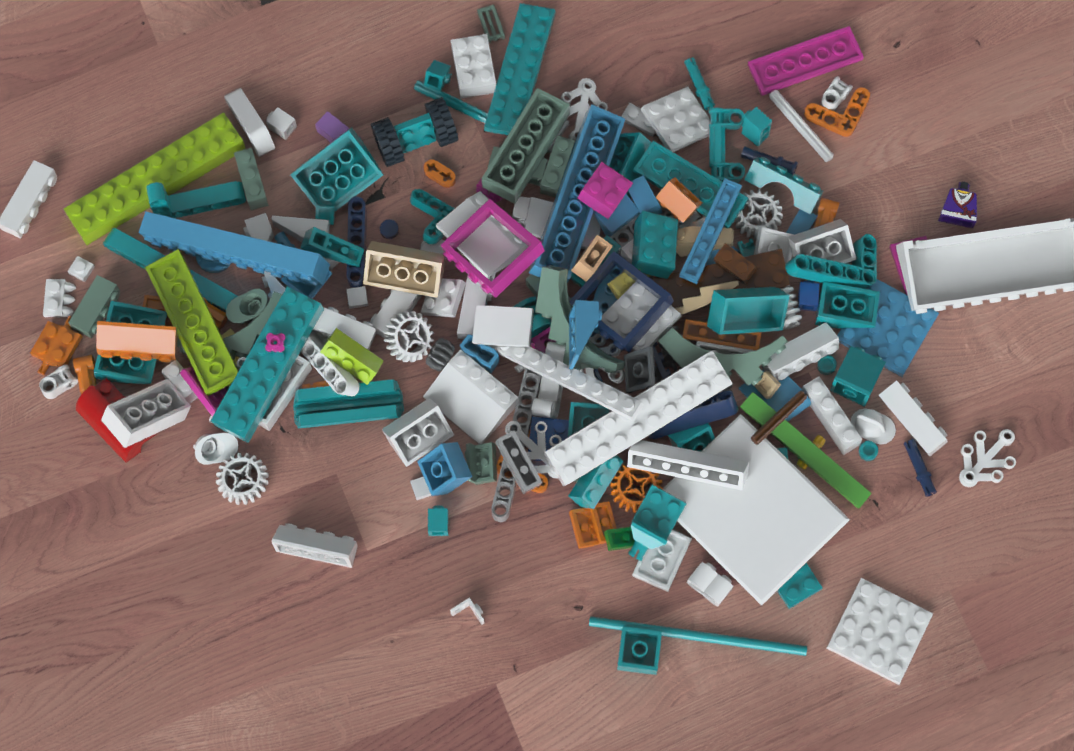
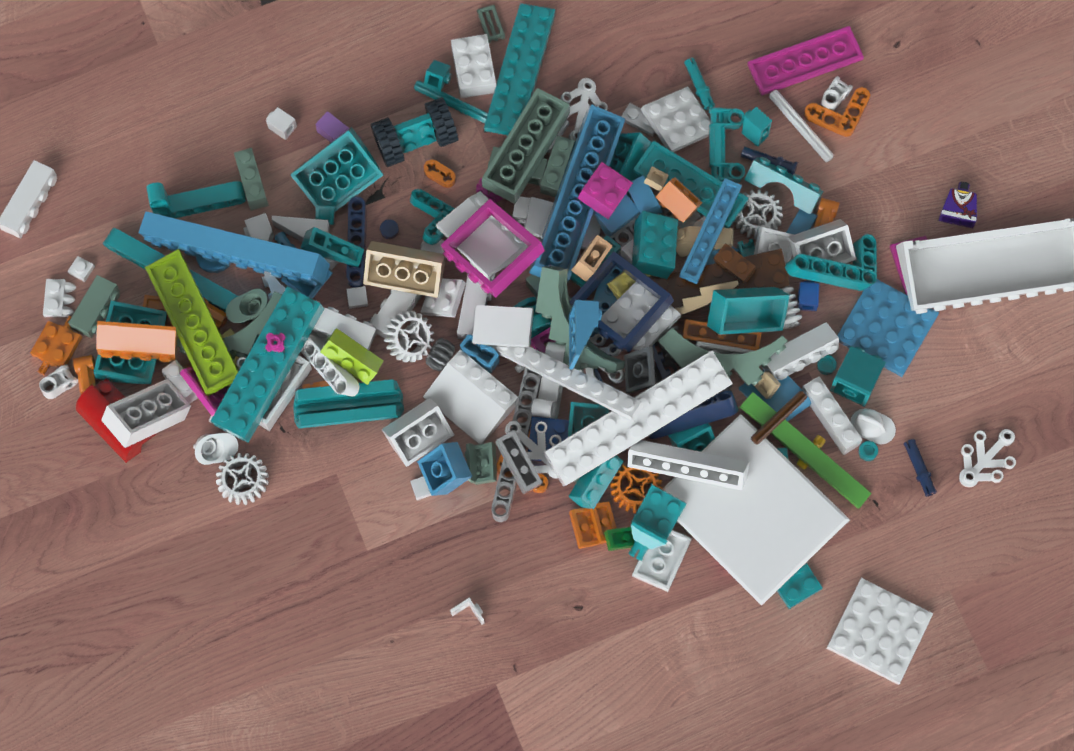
lime brick [63,112,246,246] -> none
white beam [224,88,275,157] -> none
white slope [272,523,358,568] -> none
teal brick [428,506,449,536] -> none
teal piece [589,616,807,656] -> none
teal brick [617,626,662,675] -> none
white brick [687,562,733,607] -> none
teal slope [815,281,880,328] -> none
white brick [879,380,948,456] -> none
none -> tan plate [644,166,669,191]

